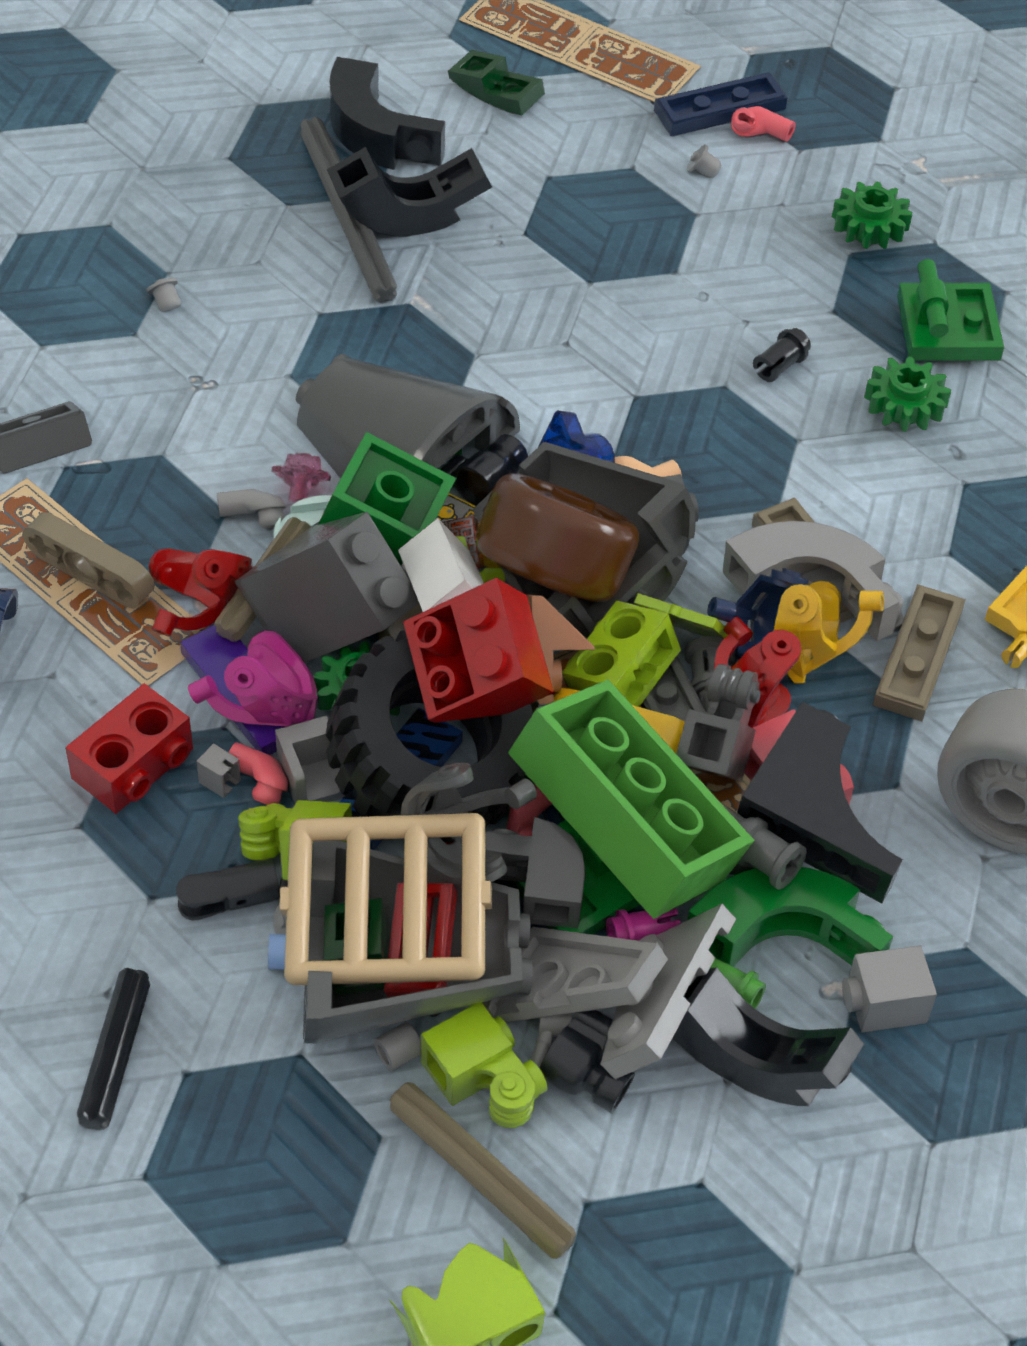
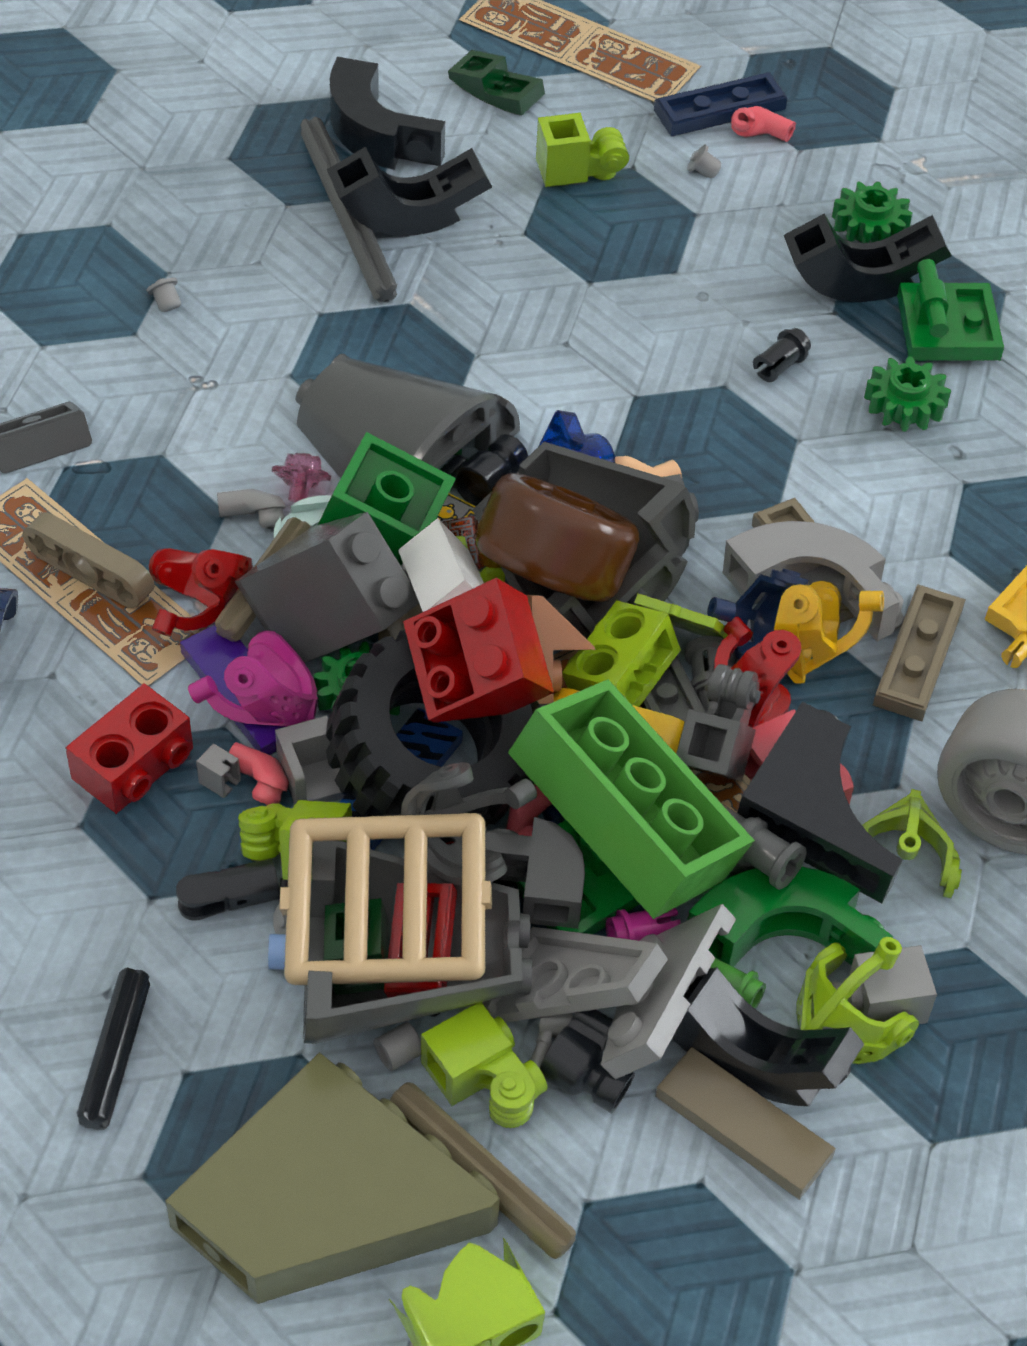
none -> olive slope [165,1052,500,1304]
none -> lime brick [536,113,629,187]
none -> dark tan tile [655,1047,836,1200]
none -> black arch [783,214,952,302]
none -> lime helmet [796,937,919,1064]
none -> lime helmet [862,789,962,899]

